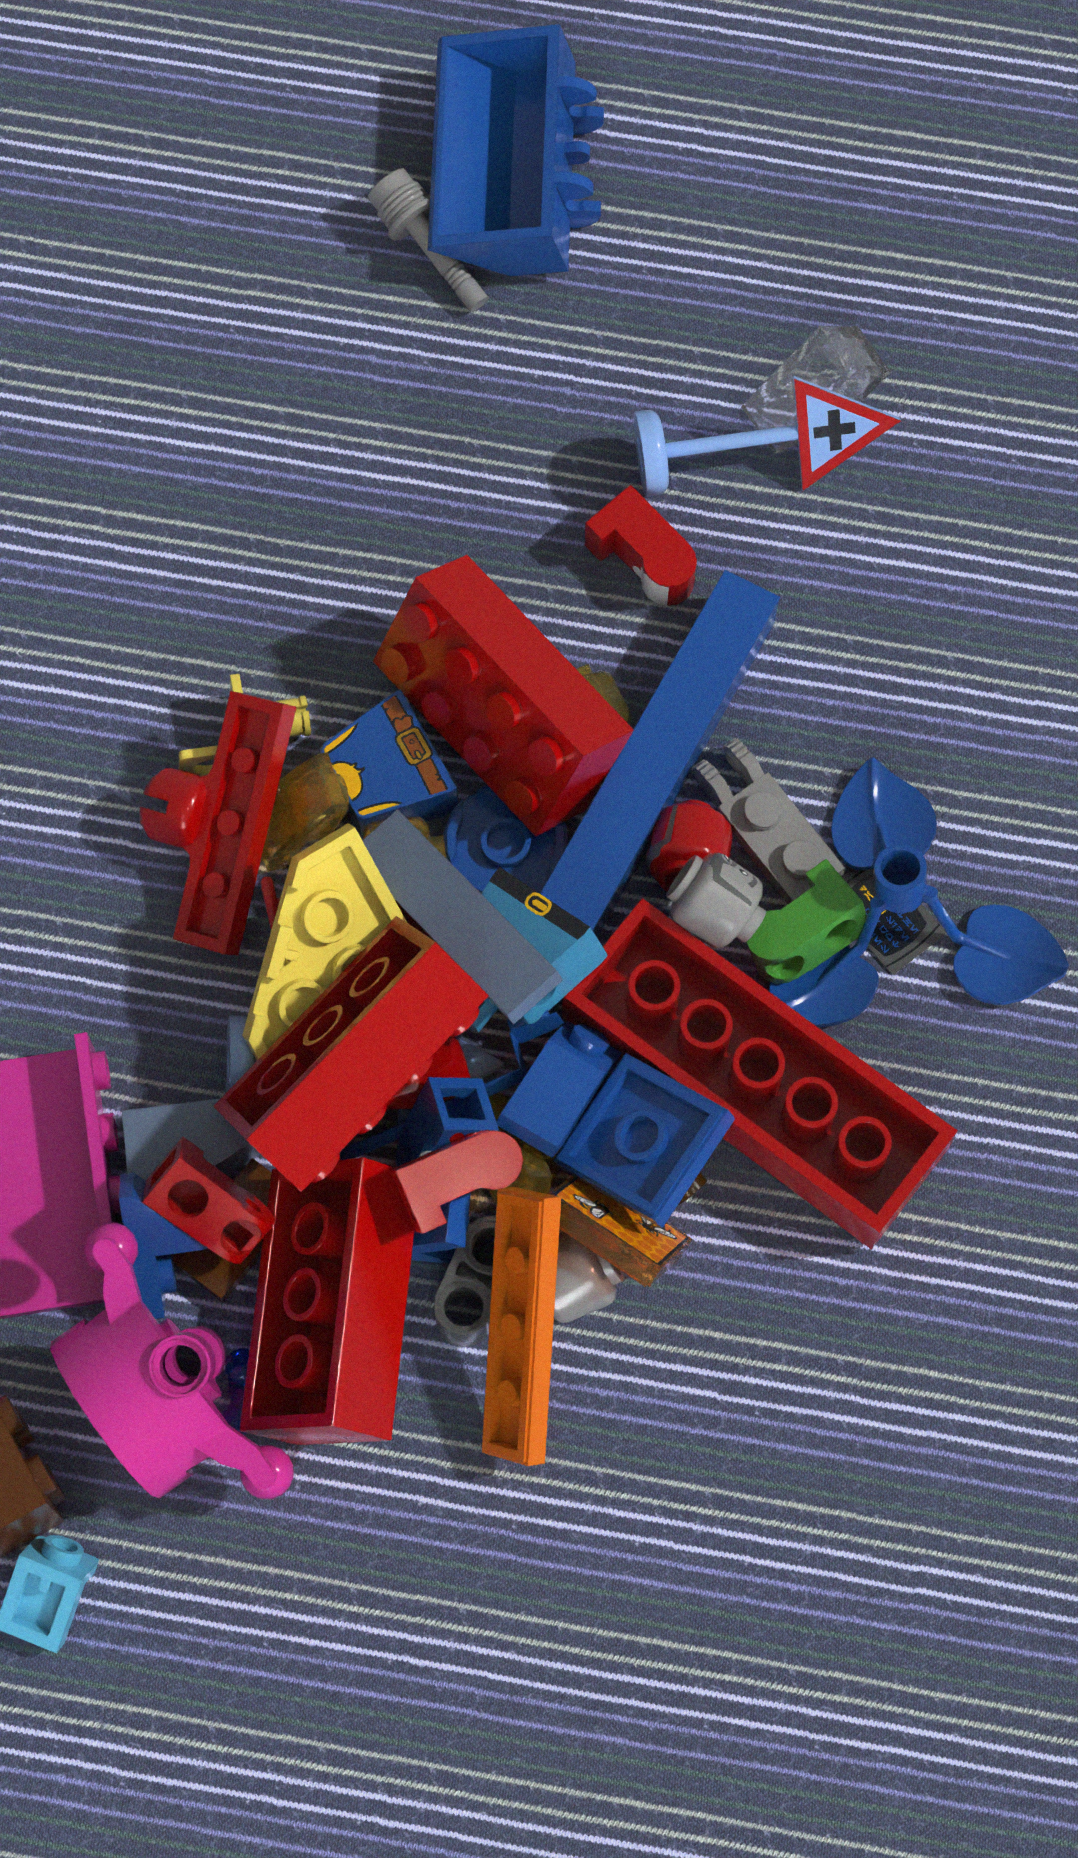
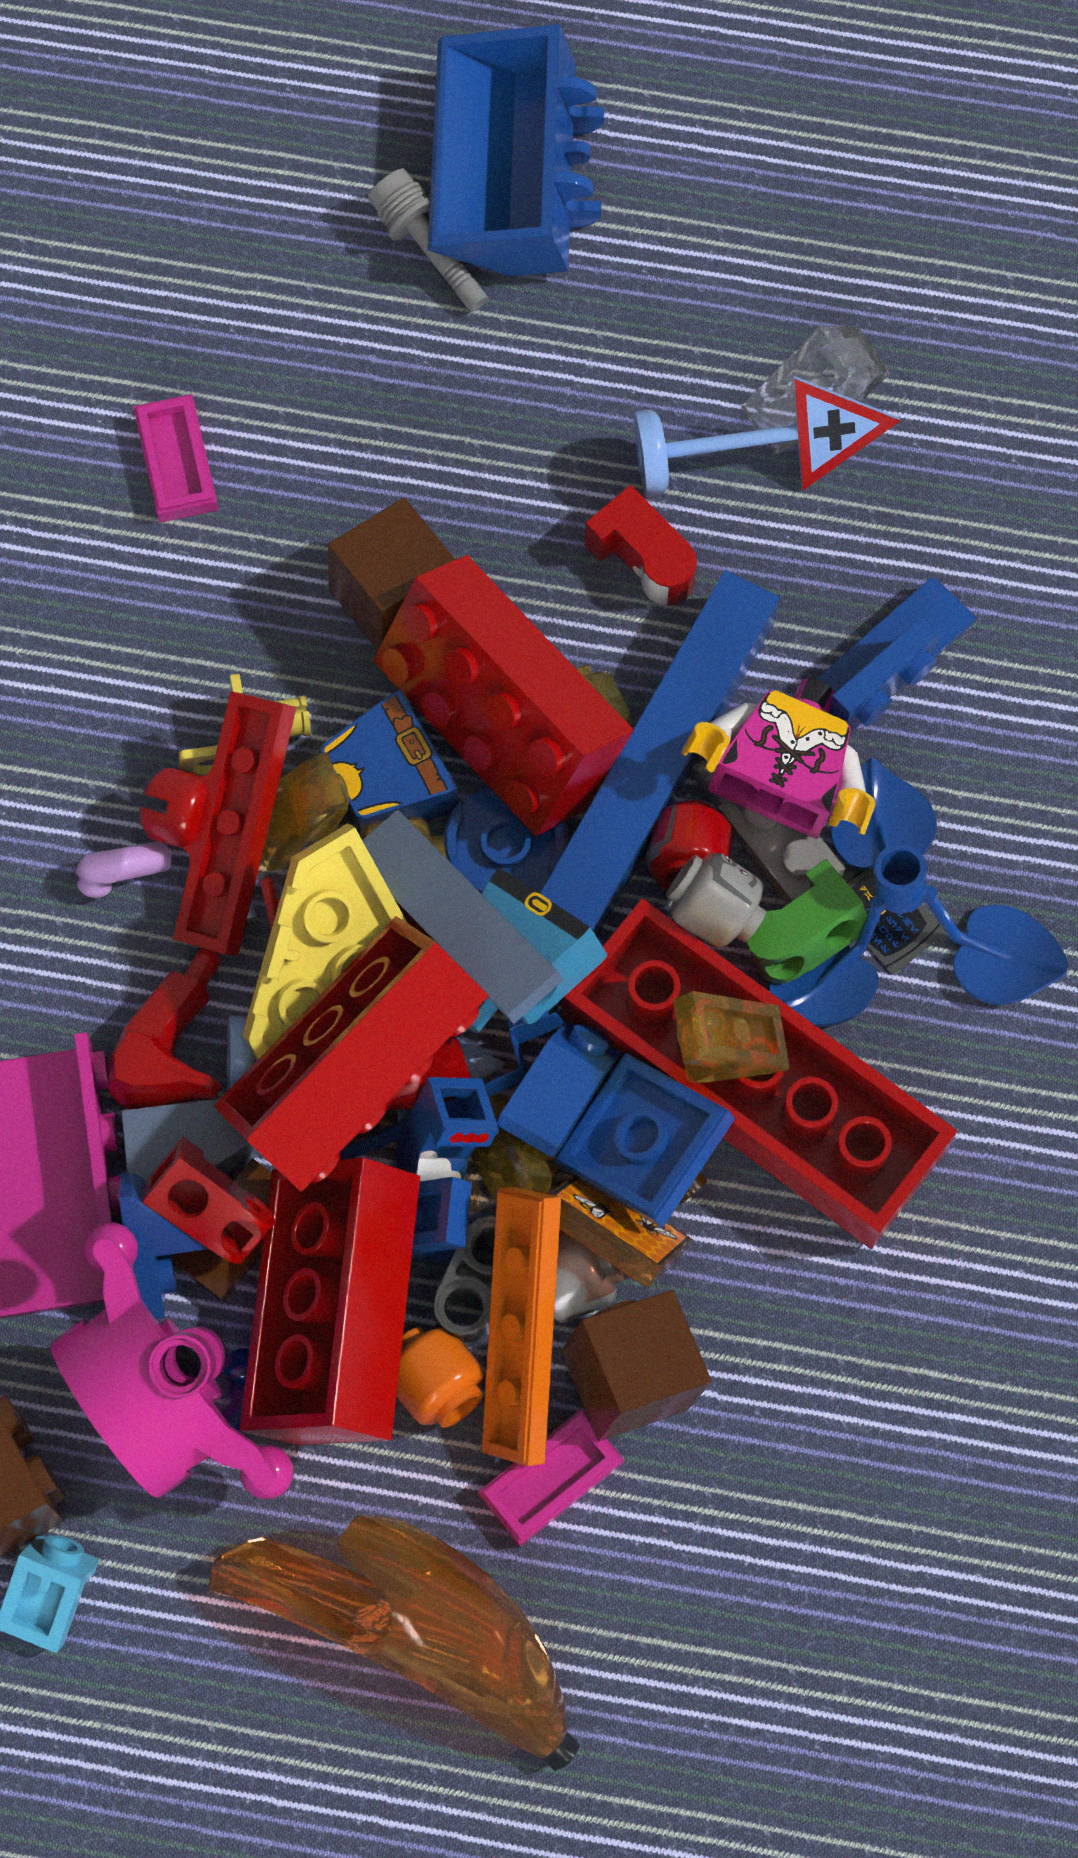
leg [390,1130,523,1234] -> none
none -> lavender arm [75,841,171,898]
none -> red animal [108,948,222,1110]
none -> dark pink tile [133,394,219,523]
none -> clear orange piece [209,1514,580,1771]
none -> reddish brown head [327,497,456,651]
none -> orange head [396,1327,485,1428]
none -> dark pink tile [478,1408,624,1547]
none -> reddish brown head [561,1290,712,1442]
none -> clear yellow slope [673,991,790,1083]
none -> torso [681,678,876,840]
none -> blue bracket [816,578,976,733]

